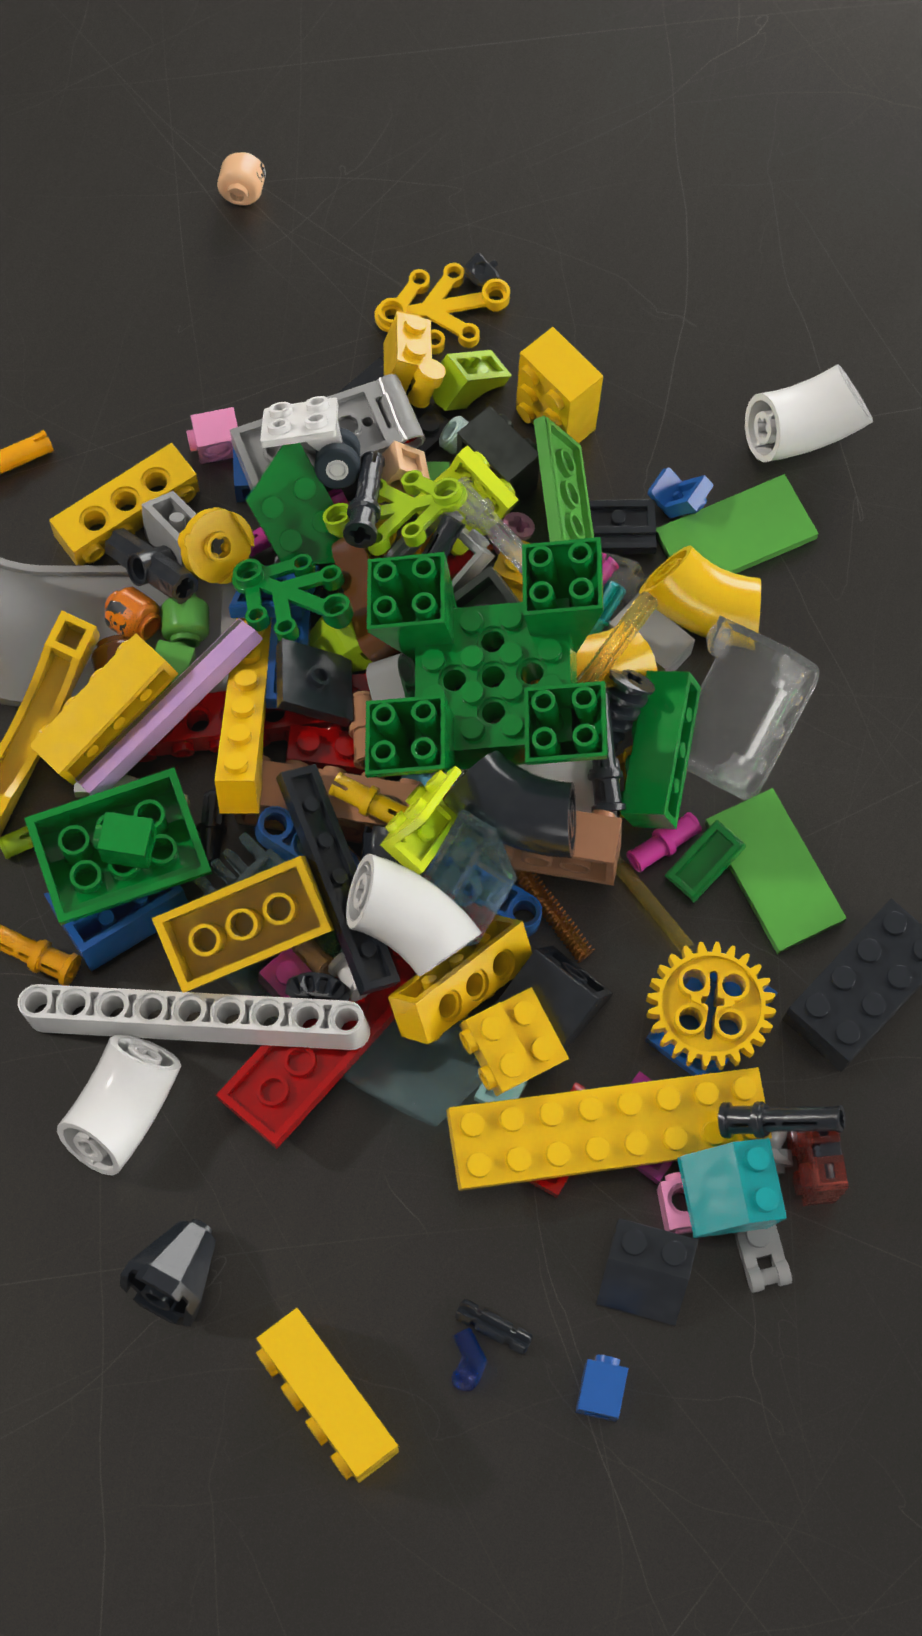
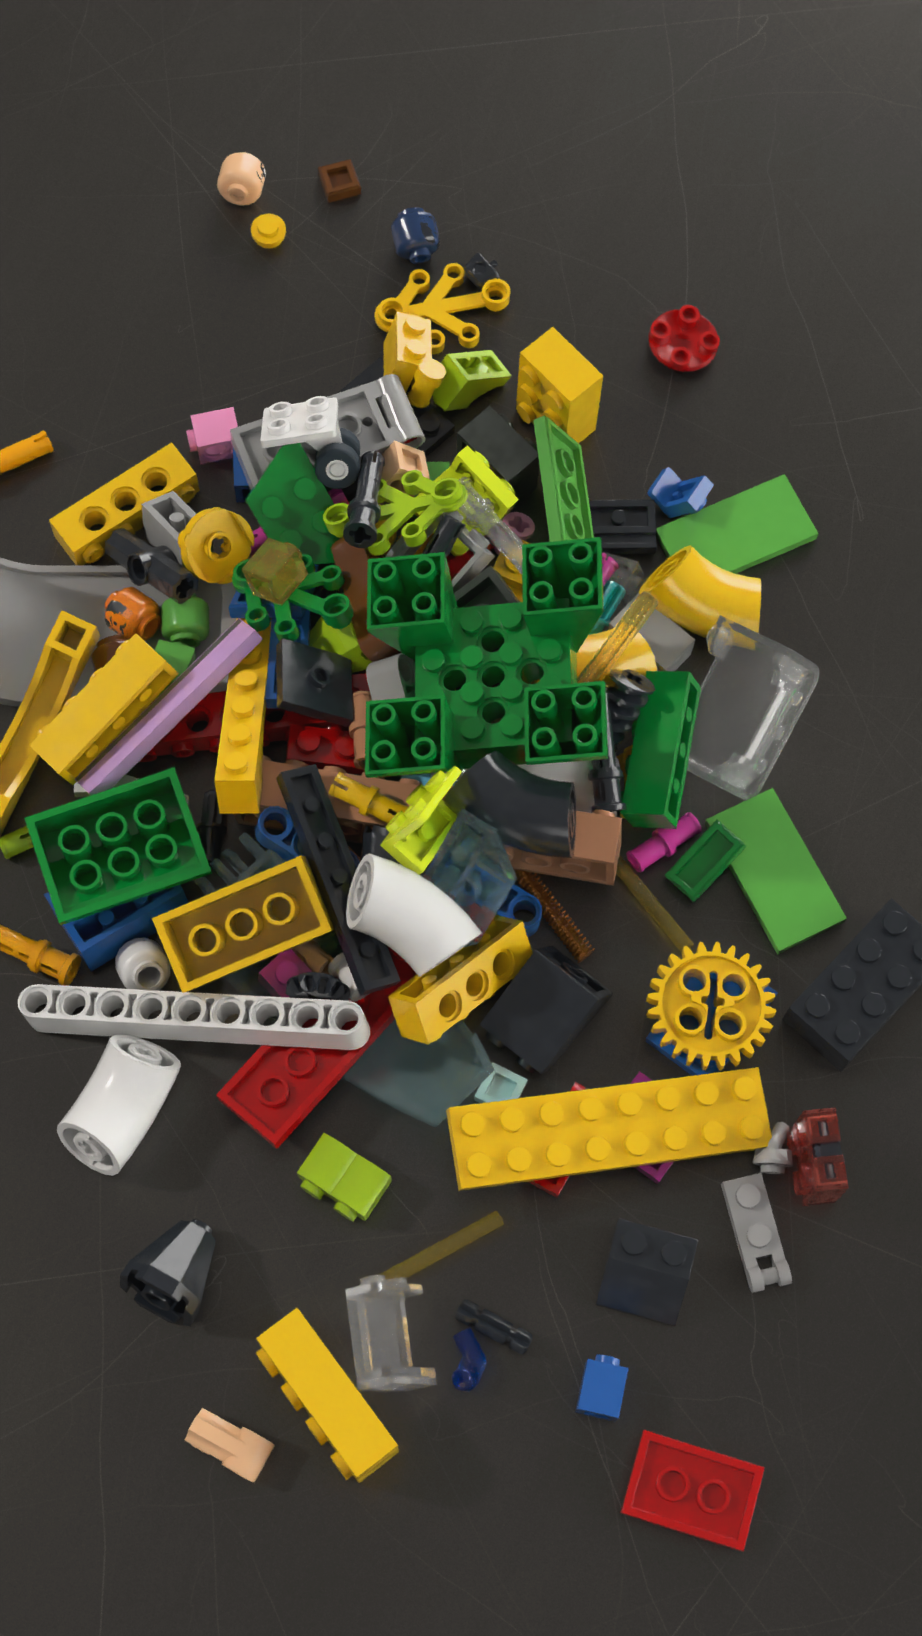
green brick [93,812,157,869] -> none
light aqua tile [439,416,469,454] -> none
yellow plate [459,987,569,1096] -> none
bright pink brick [657,1172,692,1234] -> none
teal slope [677,1138,787,1238] -> none
black pin [718,1101,846,1139] -> none
white brick [745,364,873,462] -> none
none -> white head [115,937,171,991]
none -> light nougat piece [185,1408,275,1483]
none -> clear yellow brick [242,537,308,606]
none -> yellow plate [251,214,286,249]
none -> lime brick [297,1133,392,1222]
none -> reddish brown tile [318,159,361,203]
none -> clear panel [345,1275,437,1392]
none -> clear yellow bar [354,1210,504,1303]
none -> dark blue head [391,207,440,264]
none -> red plate [620,1430,765,1552]
none -> red dish [648,305,720,372]

